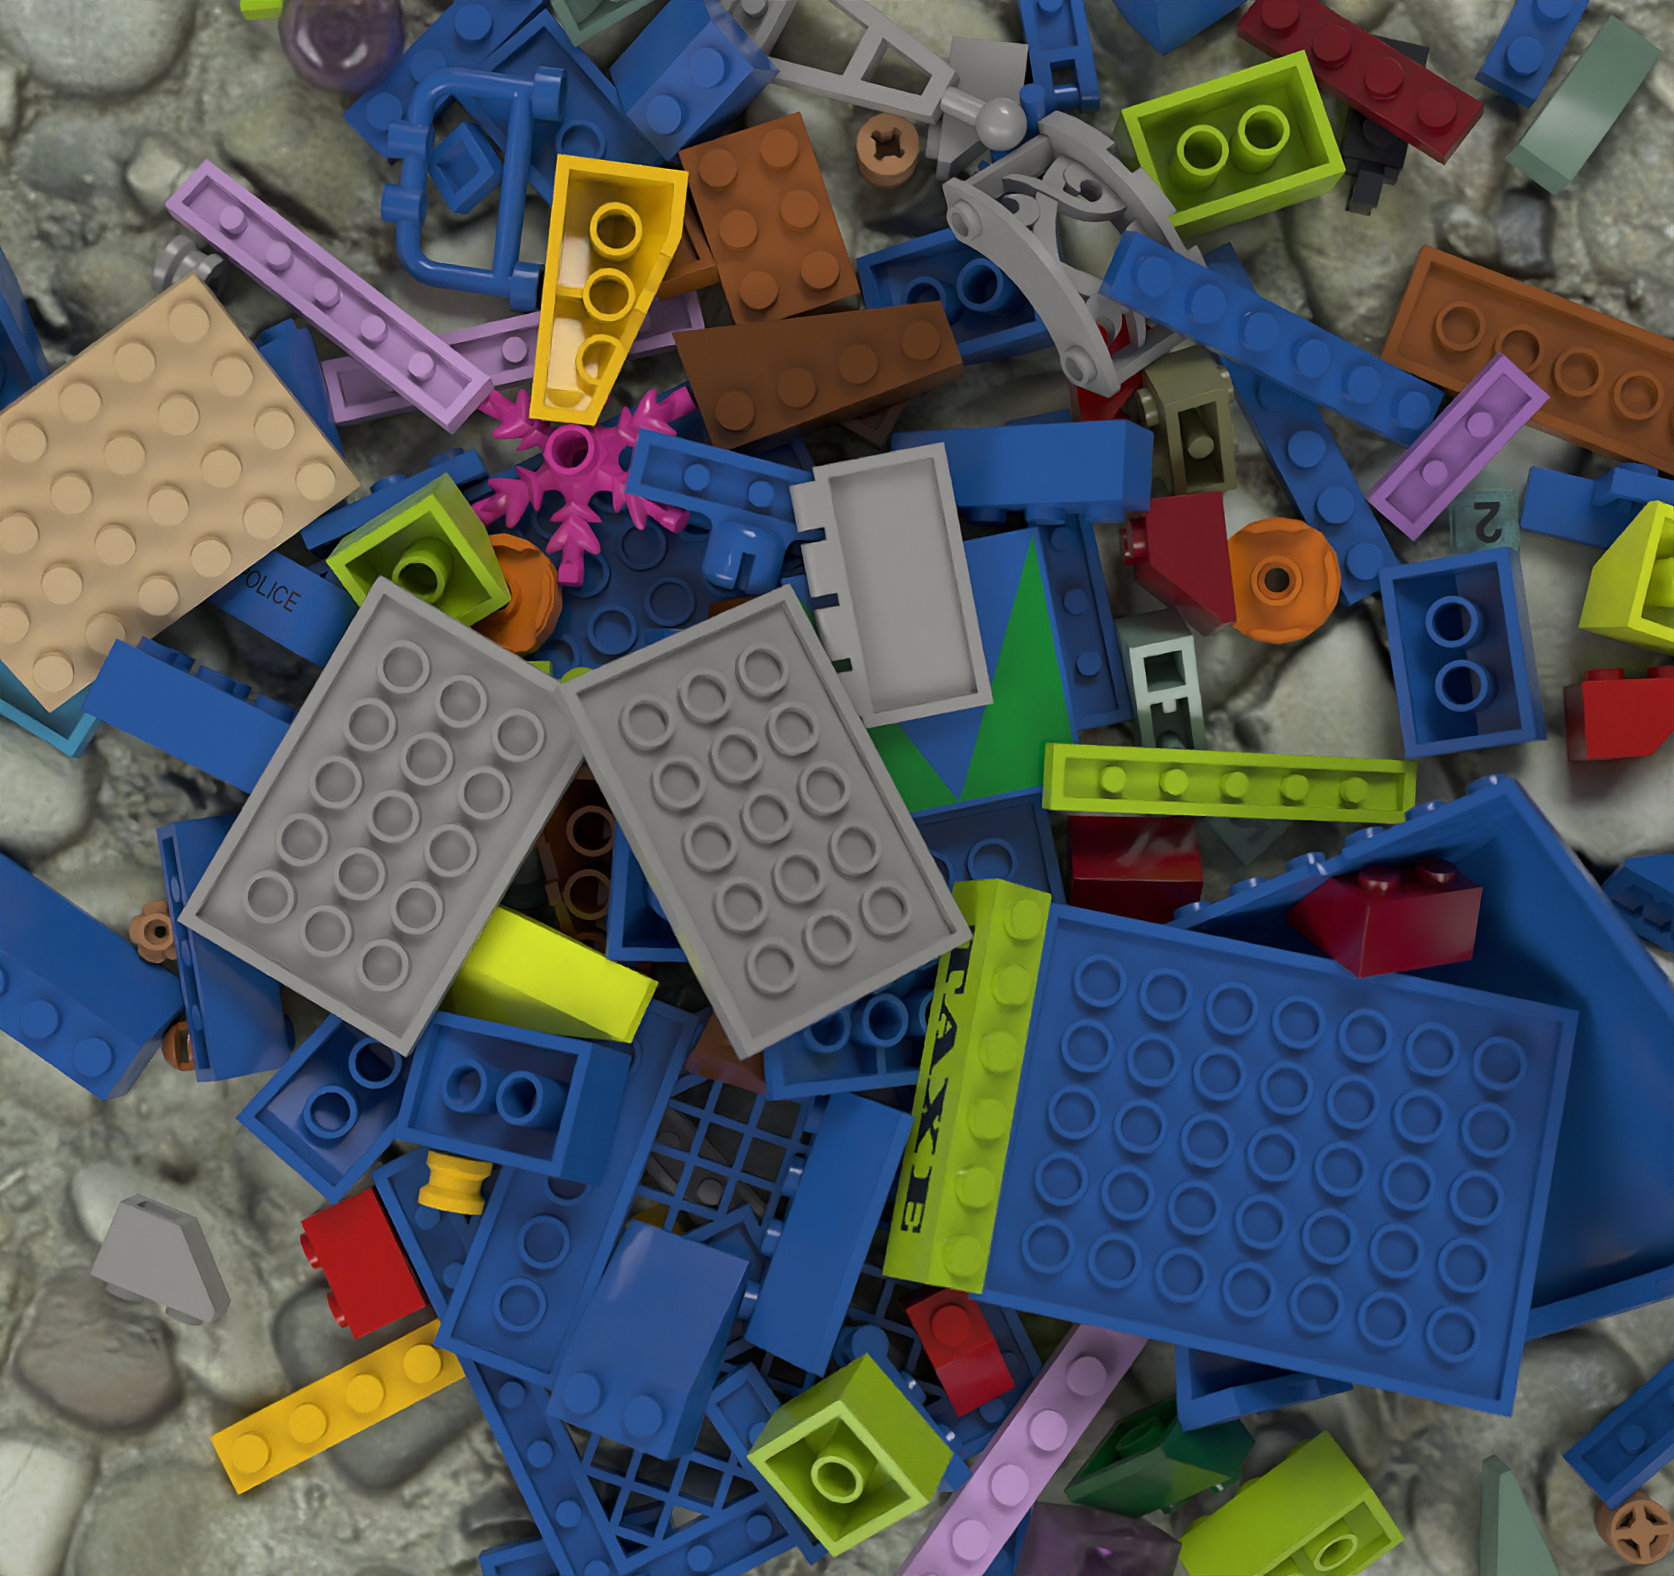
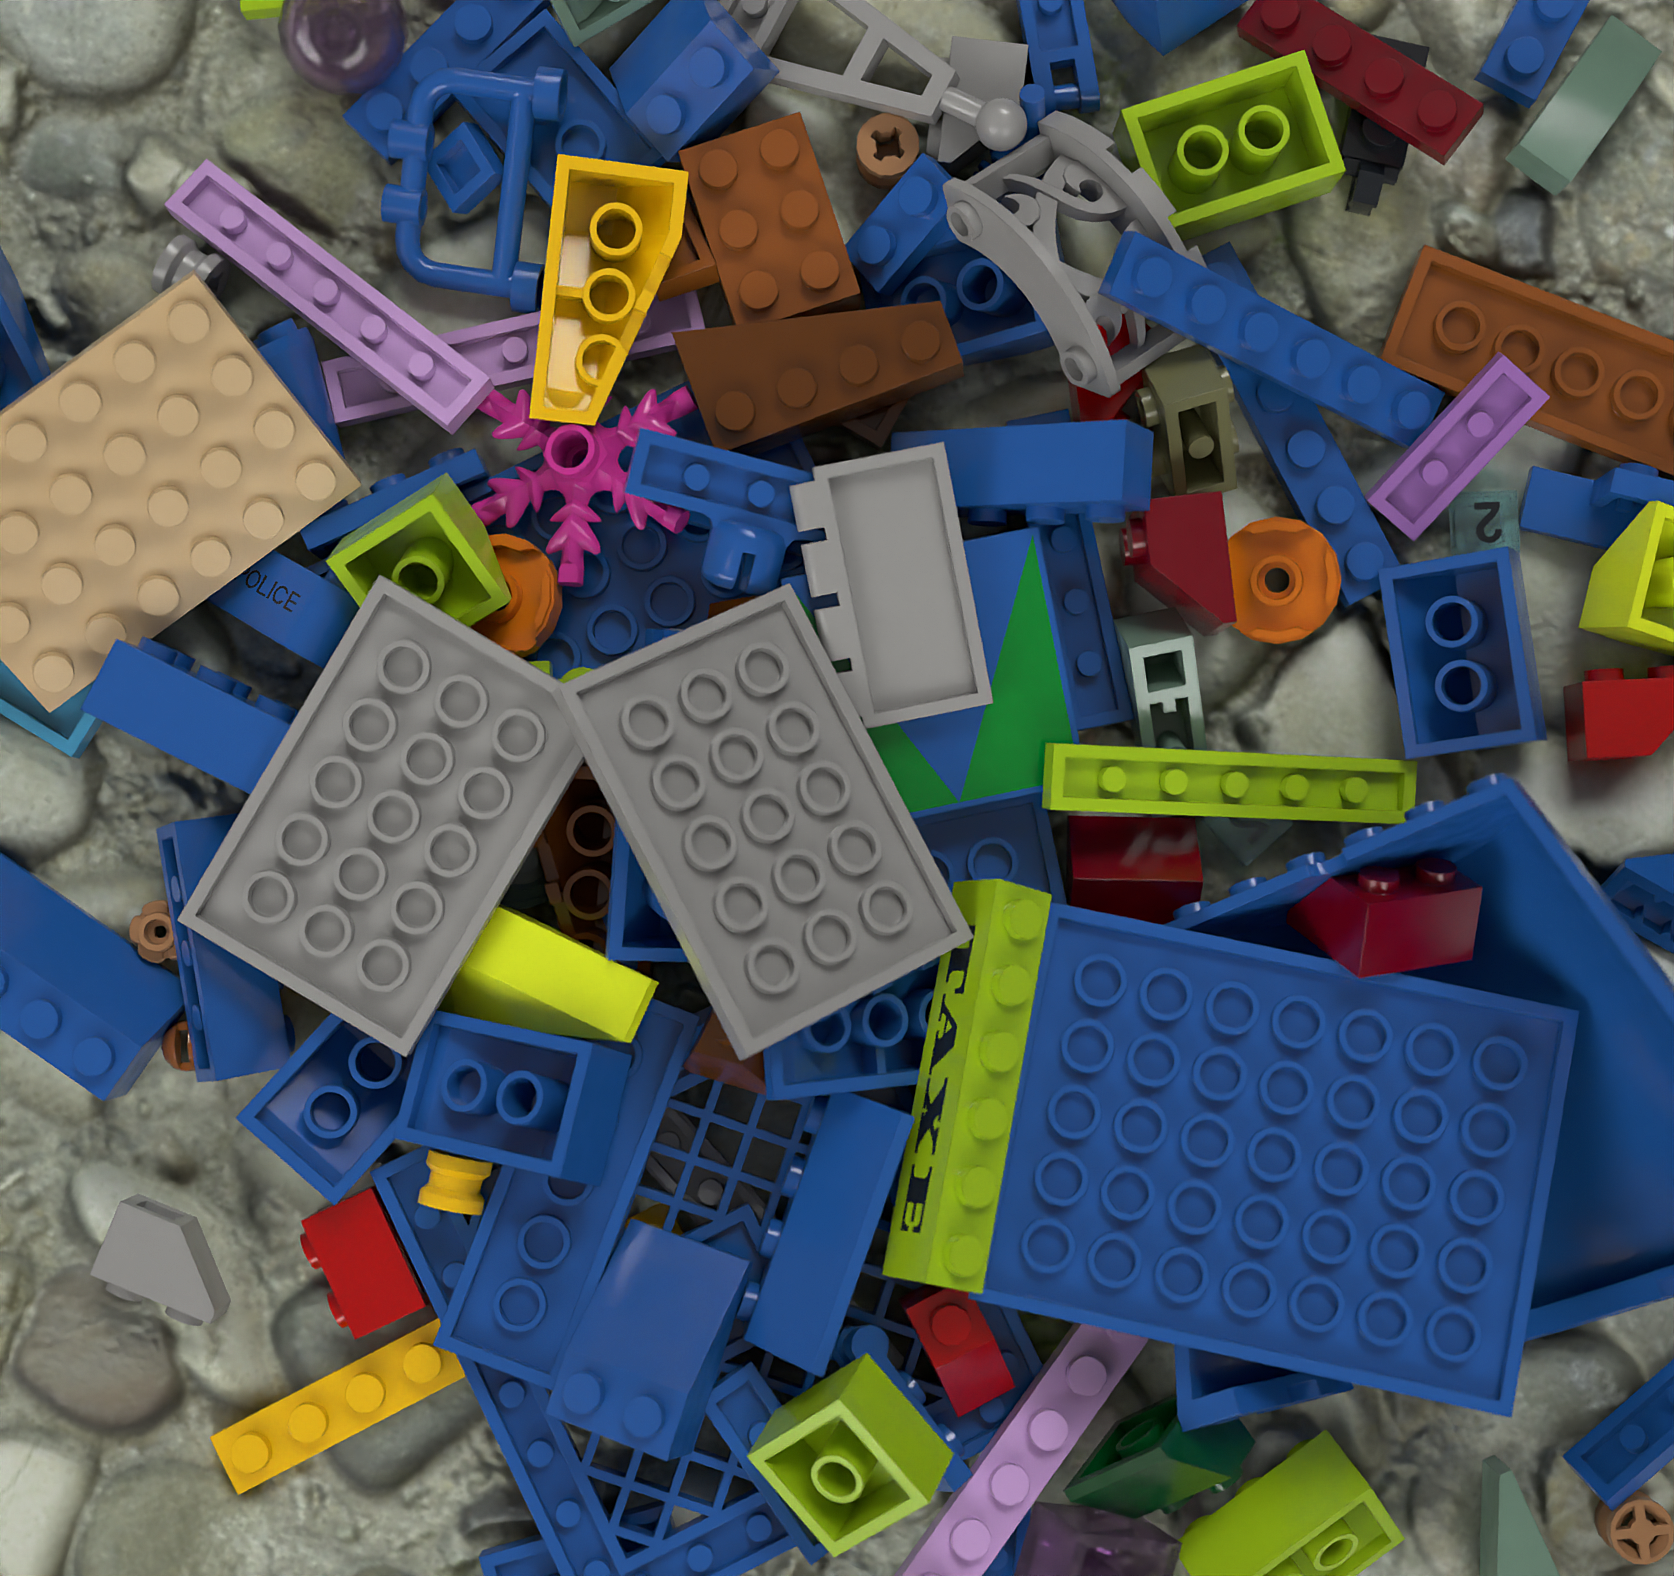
none -> blue plate [845,153,952,297]

